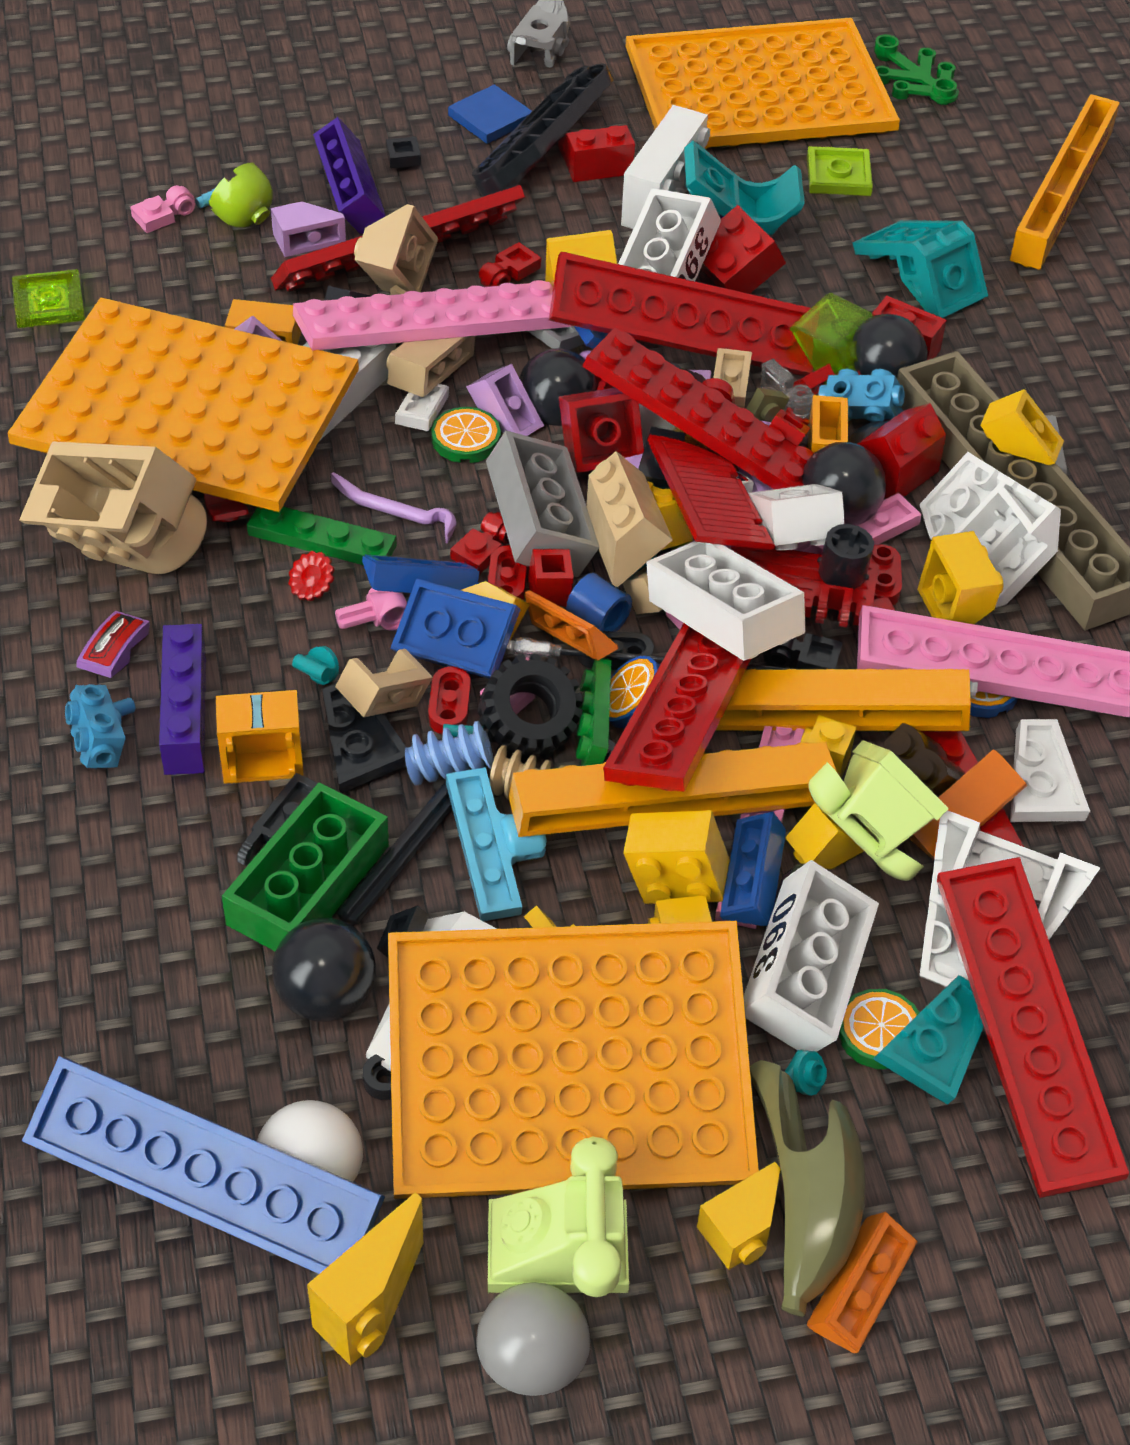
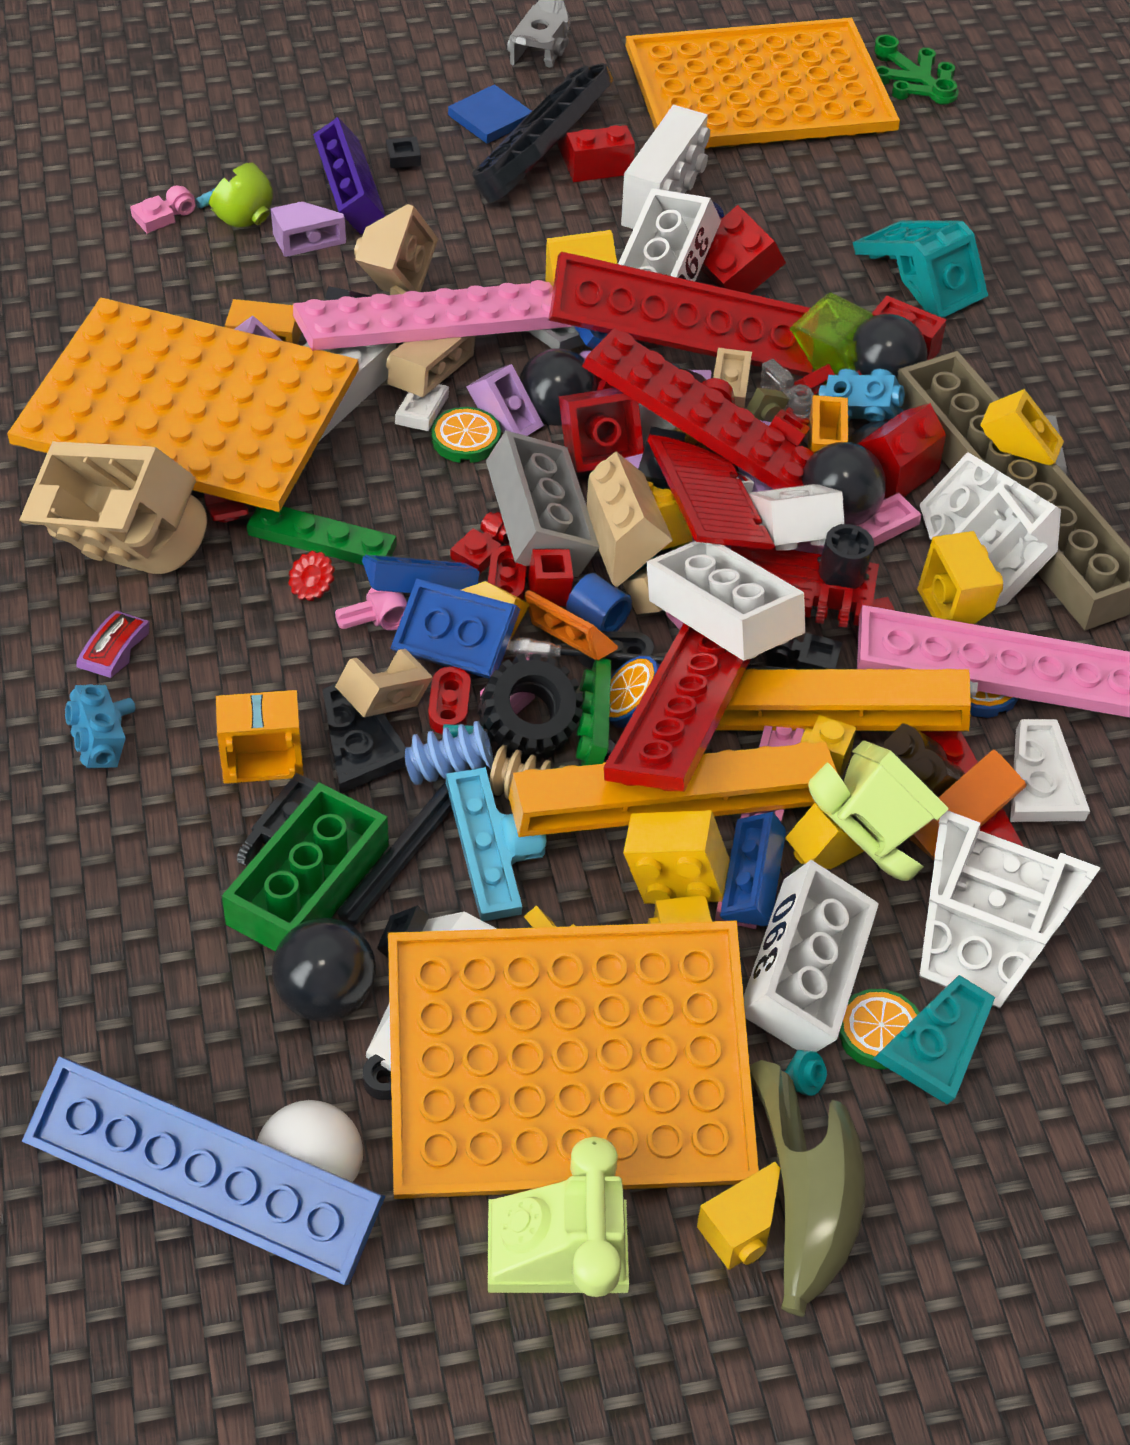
clear neon green tile [12,269,85,328] -> none
dark purple brick [159,624,206,775] -> none
red plate [271,185,525,292] -> none
teal plate [292,646,339,685] -> none
yellow slope [307,1192,424,1366] -> none
lavender piece [331,472,457,543] -> none
light grey piece [476,1282,590,1396] -> none
red plate [479,242,542,287] -> none
teal bracket [684,140,805,236] -> none
lime tile [807,146,873,196] -> none
orange slope [807,1212,918,1354] -> none
red plate [870,544,902,605] -> none
red plate [936,857,1129,1198] -> none
light orange brick [1010,94,1120,270] -> none

